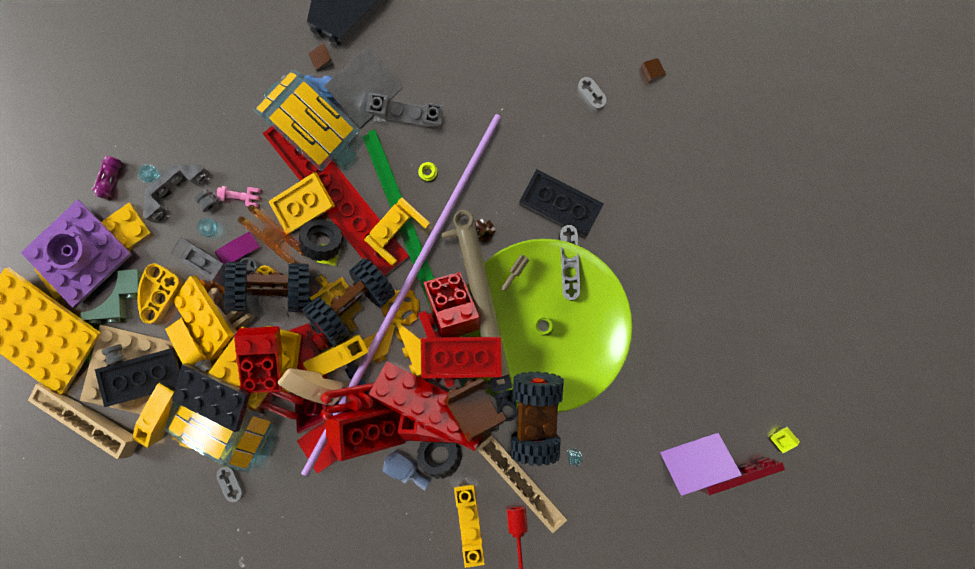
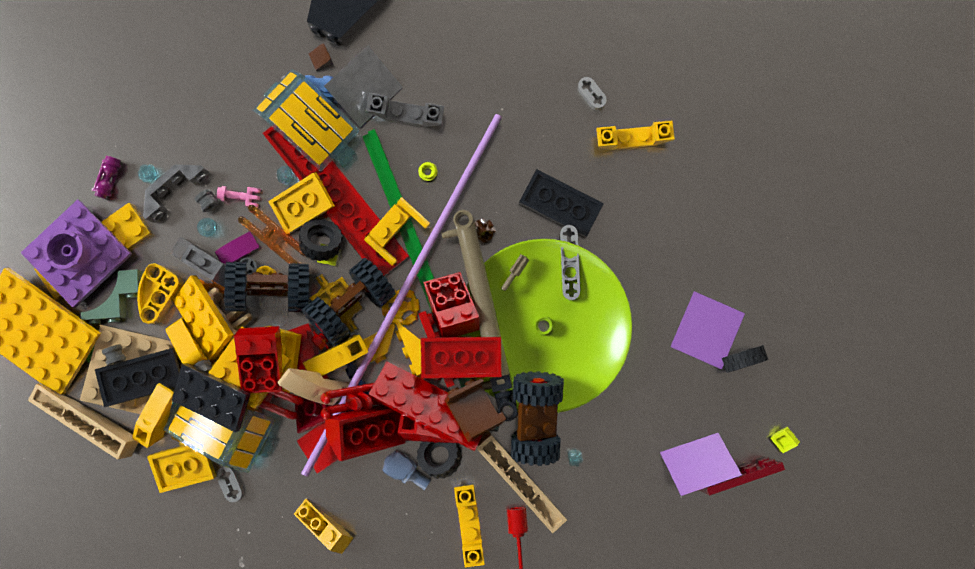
reddish brown slope [641,58,666,82] -> none
none -> yellow plate [147,443,216,493]
none -> clear light blue plate [277,165,294,185]
none -> yellow slope [294,499,354,554]
none -> yellow slope [596,121,675,150]
none -> medium lavender sticker [671,291,745,369]
none -> black tyre [722,345,769,373]

